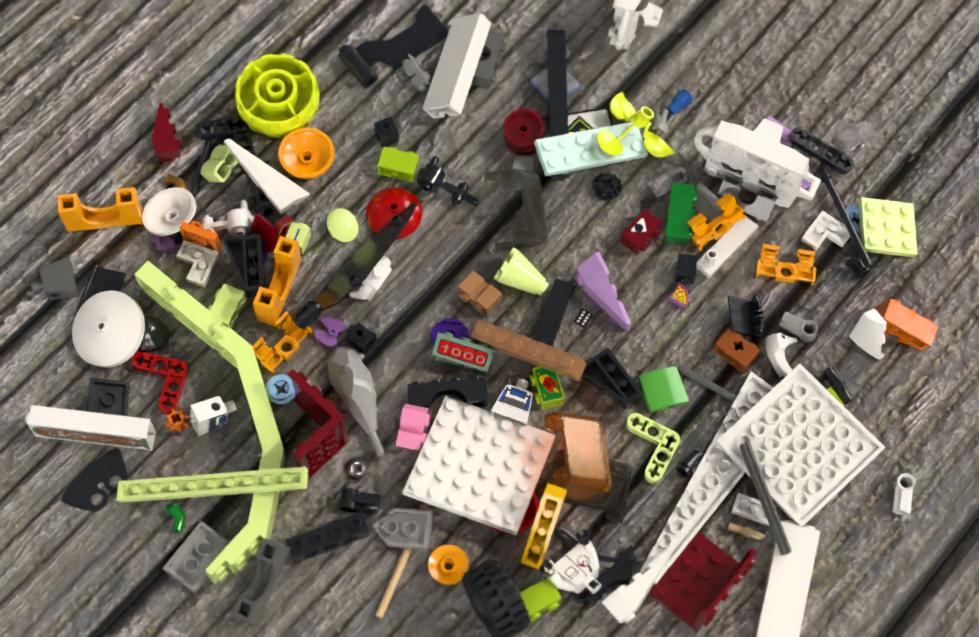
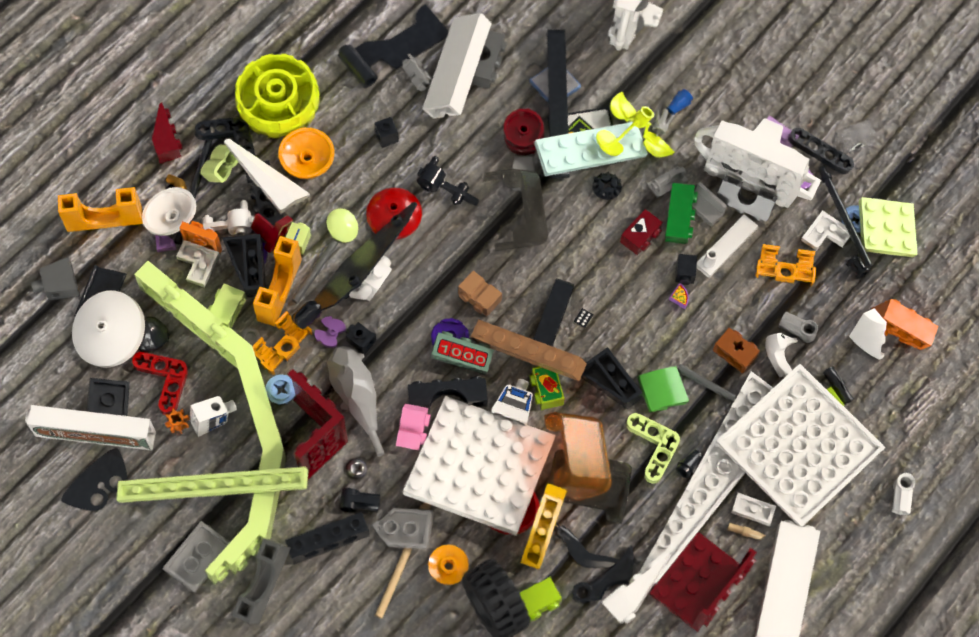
green arm [166,503,186,533] -> none
lime brick [377,147,420,183] -> none
yellowish green cone [493,247,549,296] -> none
white torso [539,529,601,594] -> none
lavender wedge [574,251,631,332] -> none
light orange piece [687,193,746,251] -> none
black hinge [728,296,765,338] -> none
dark grey axle [739,442,792,556] -> none

